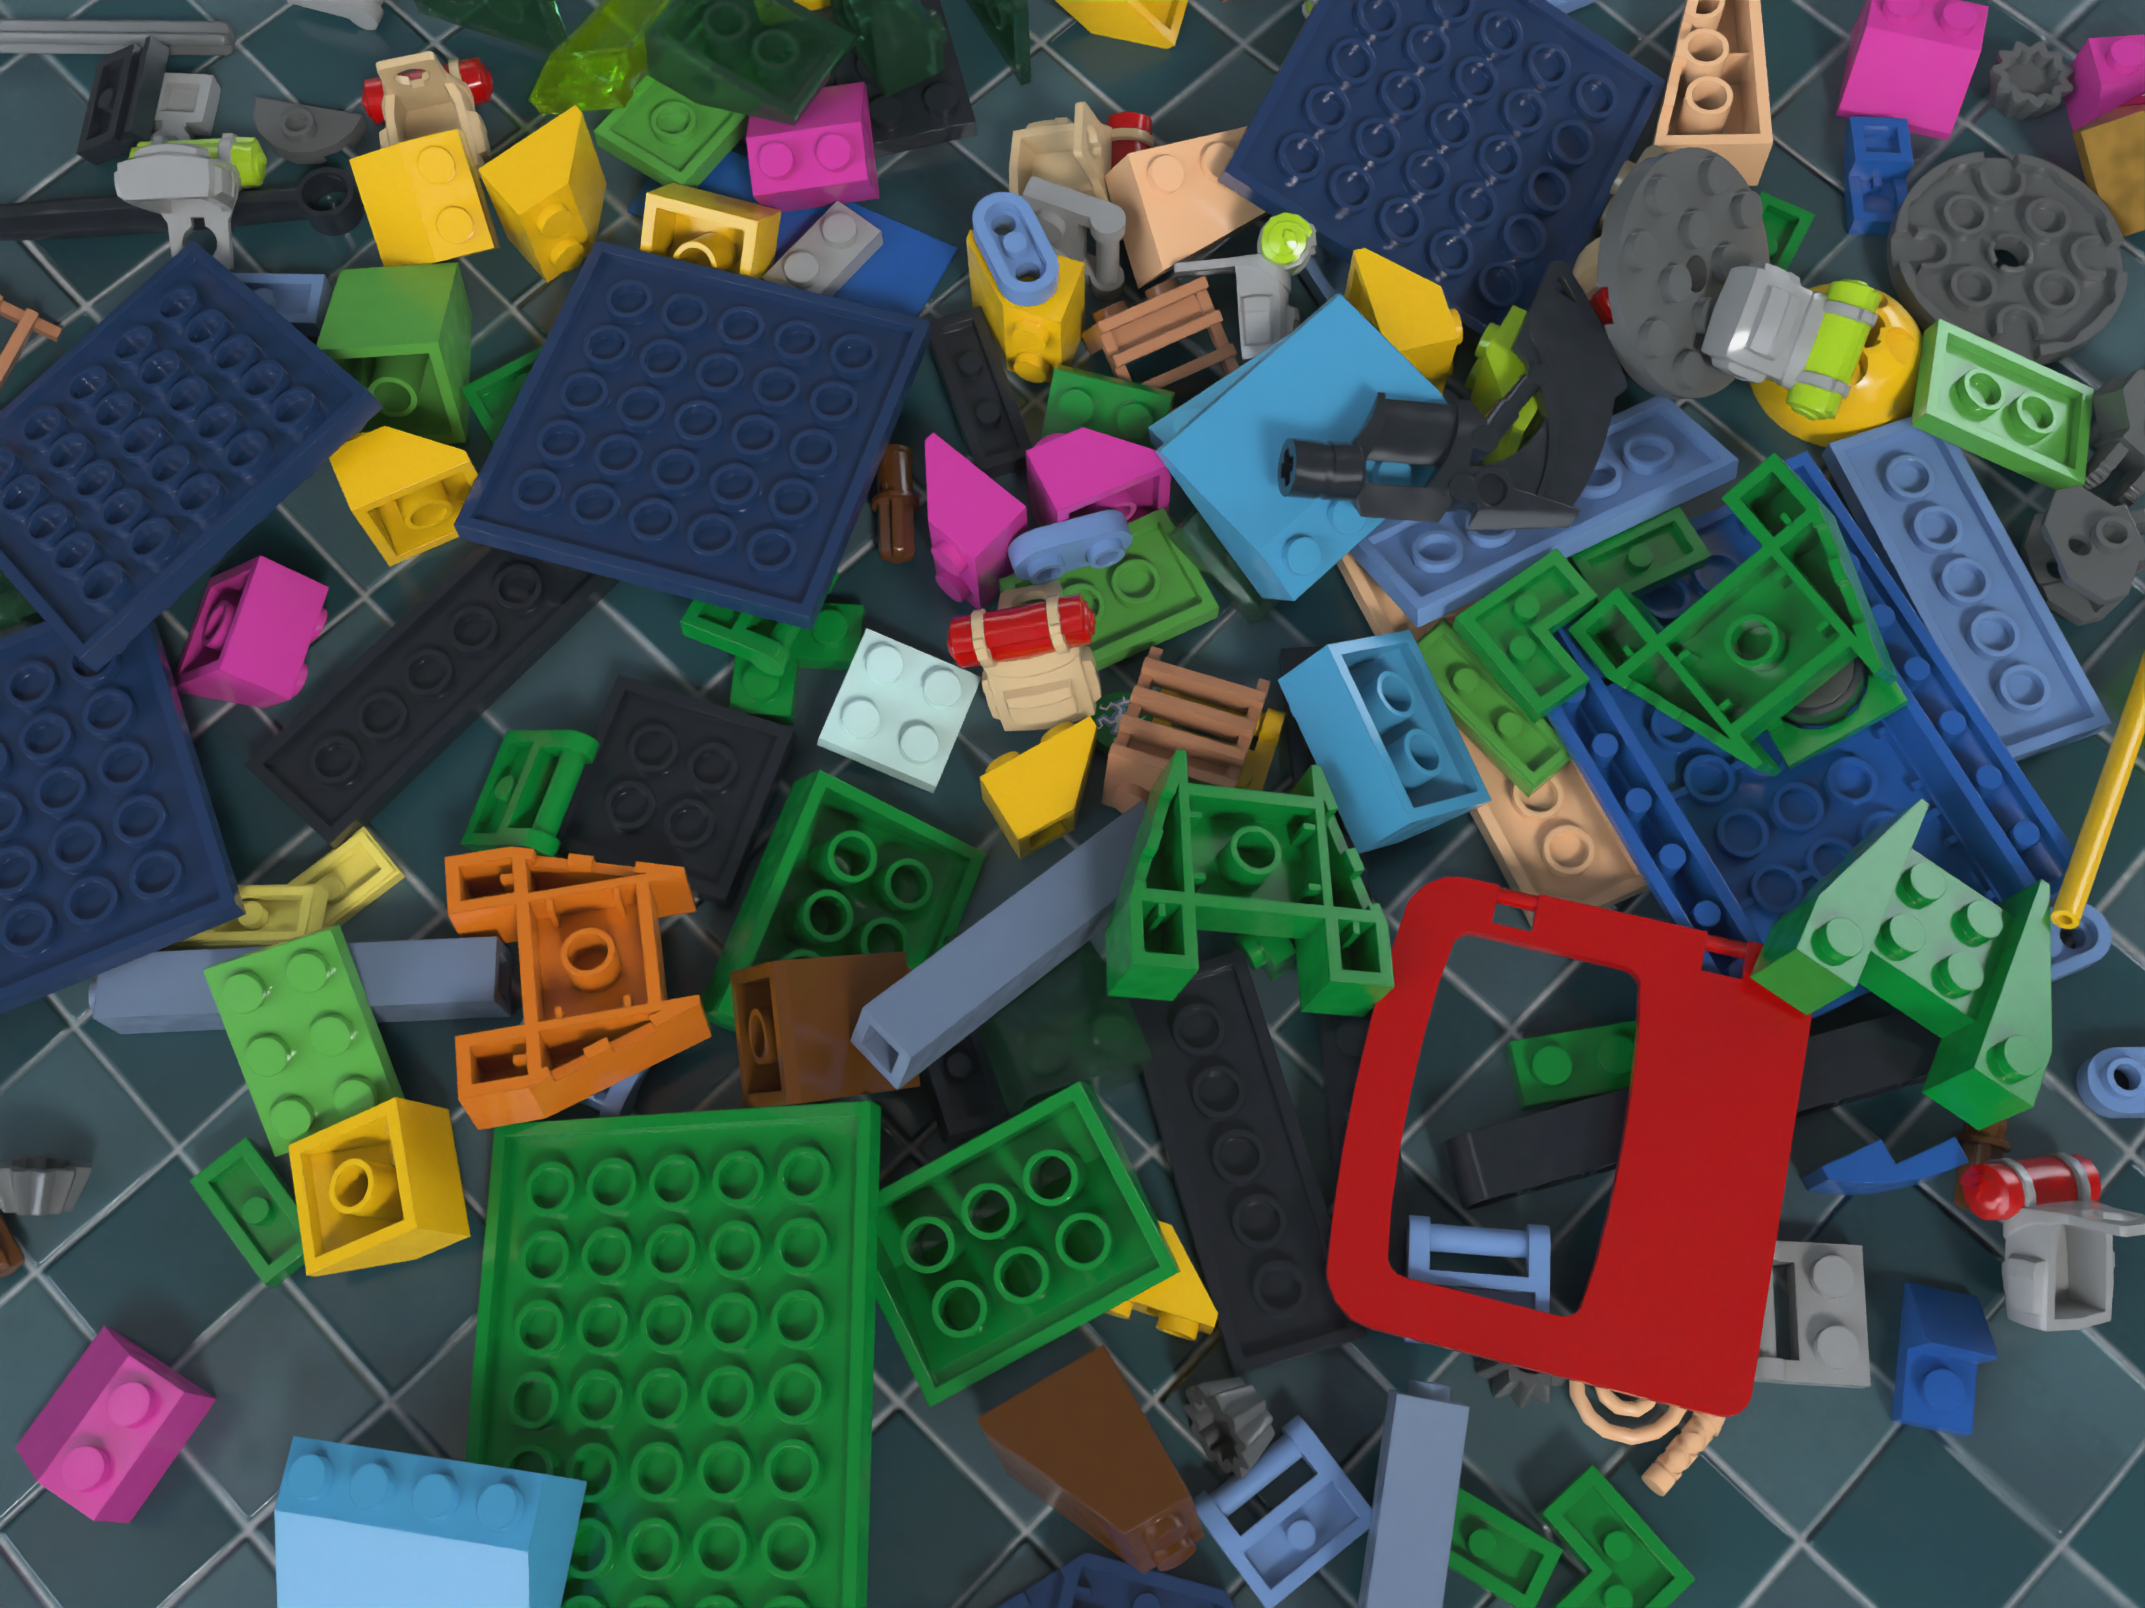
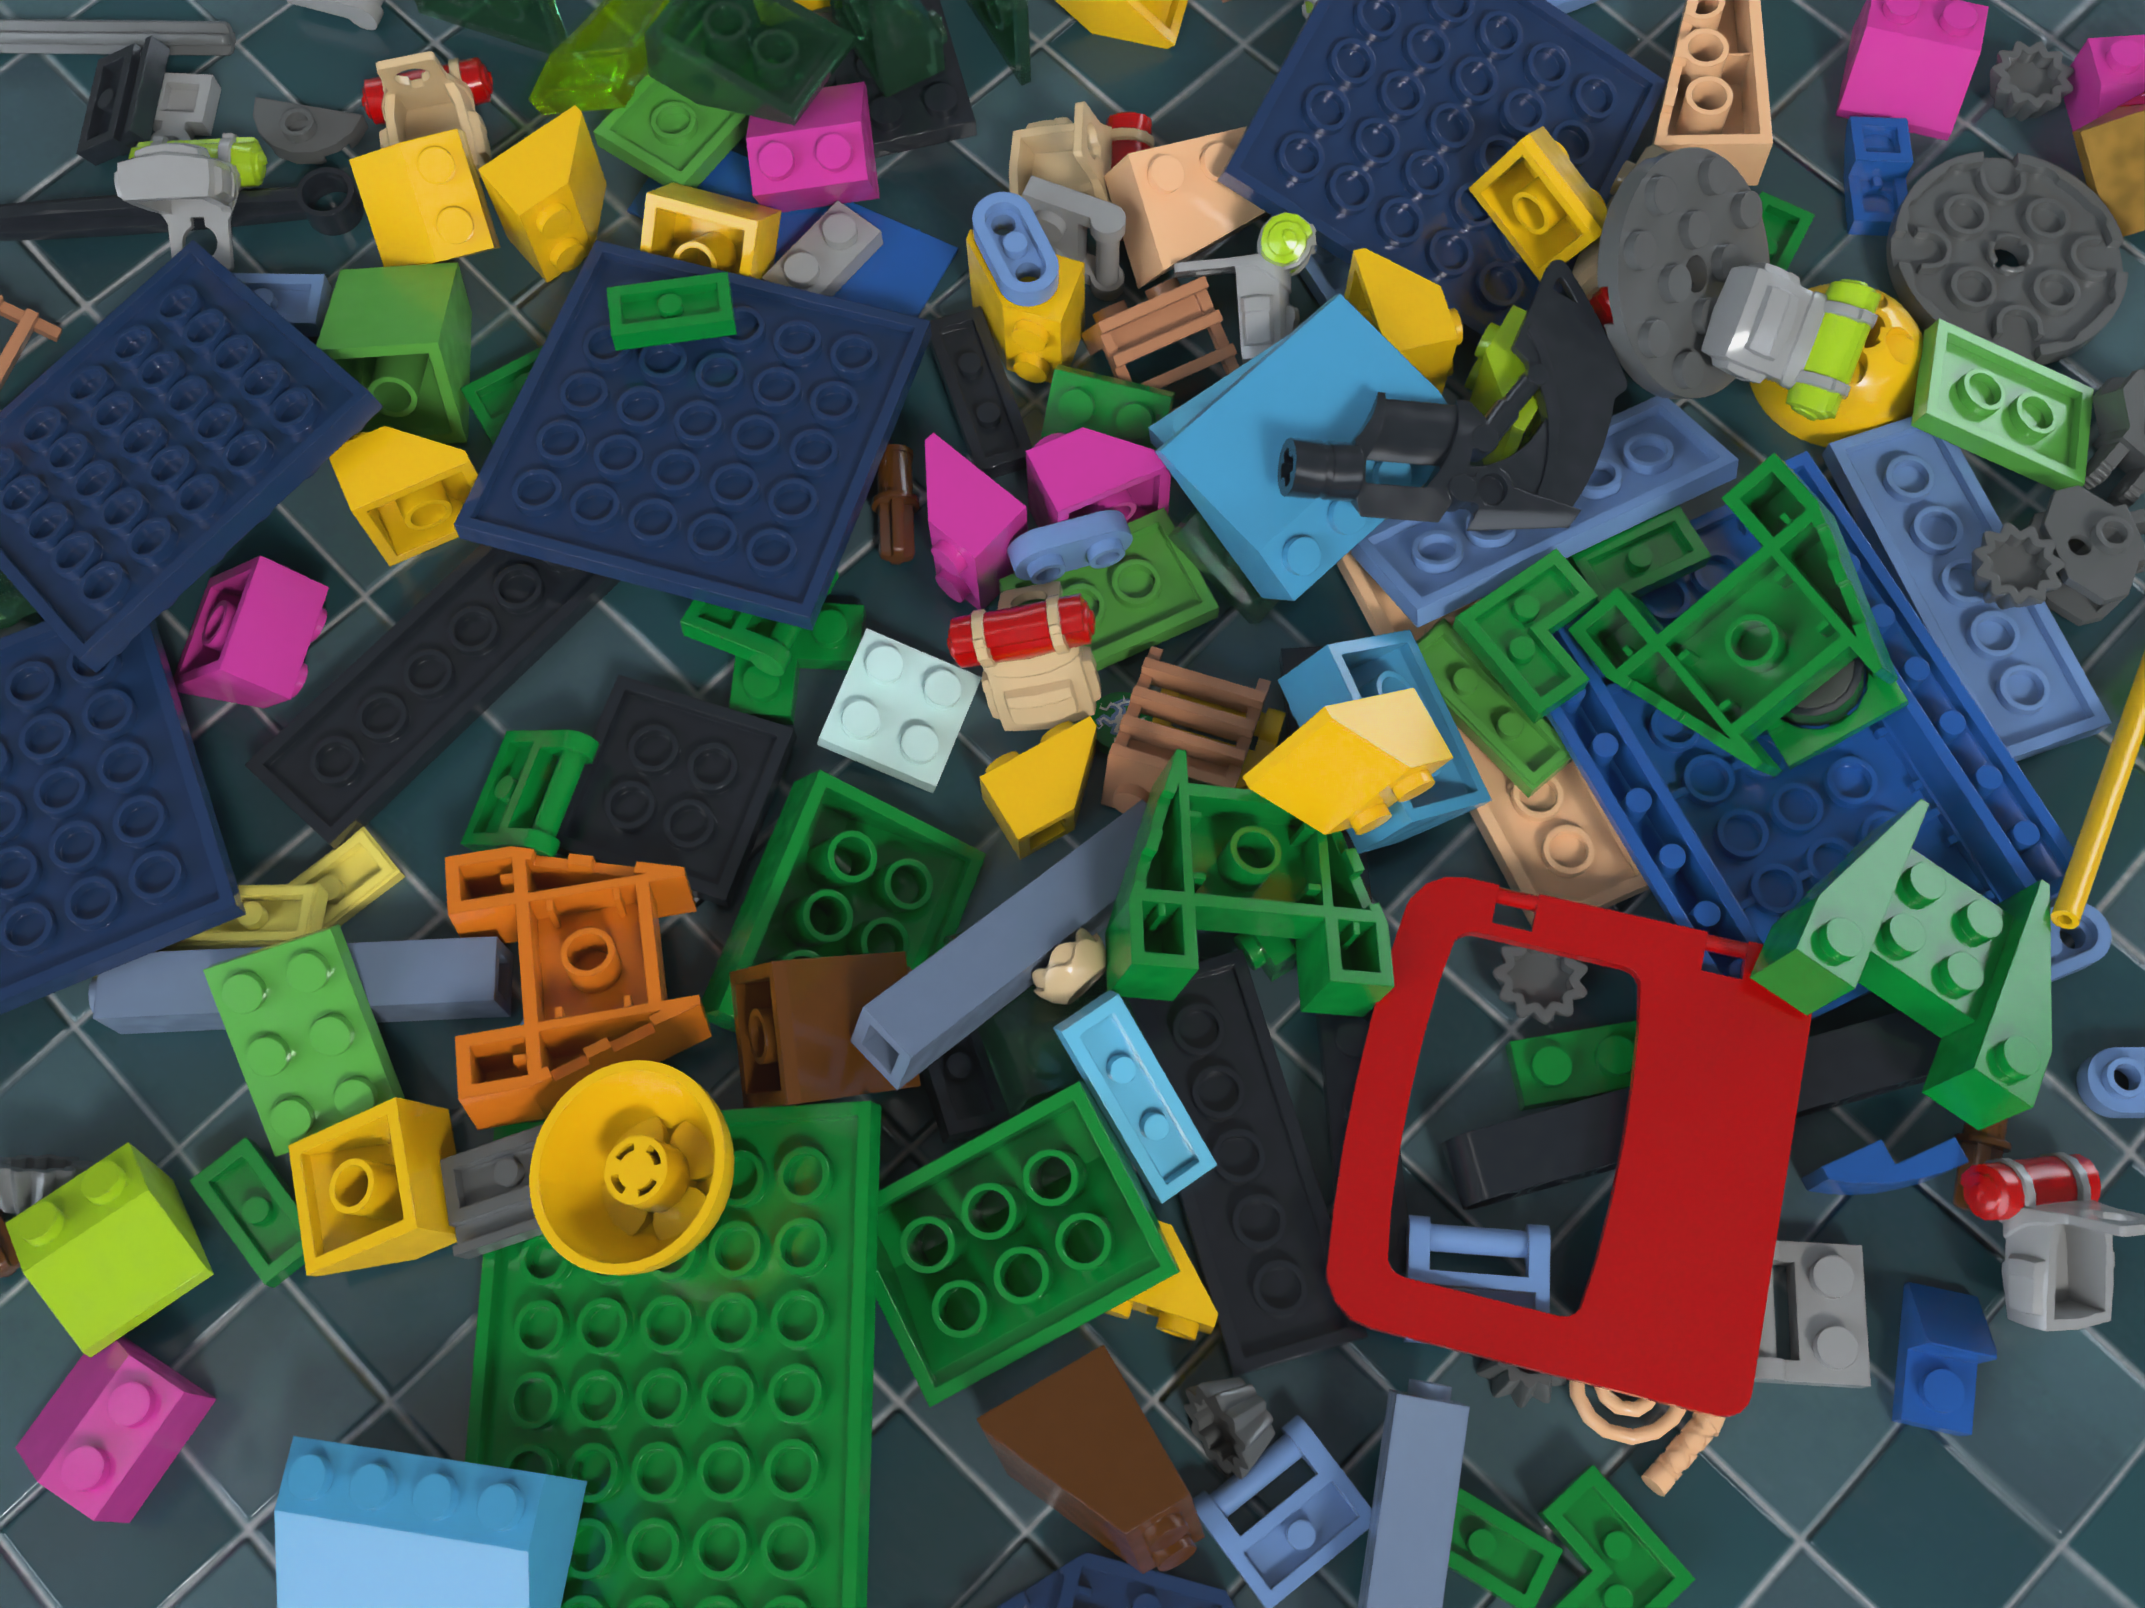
none -> lime slope [5,1142,214,1358]
none -> dark grey plate [440,1124,543,1259]
none -> yellow piece [529,1060,735,1276]
none -> green plate [607,271,737,351]
none -> tan plate [1032,928,1106,1005]
none -> medium azure plate [1053,990,1217,1204]
none -> yellow slope [1243,688,1454,835]
none -> yellow slope [1468,126,1608,281]
none -> dark grey piece [1492,946,1588,1025]
none -> dark grey piece [1971,522,2066,610]

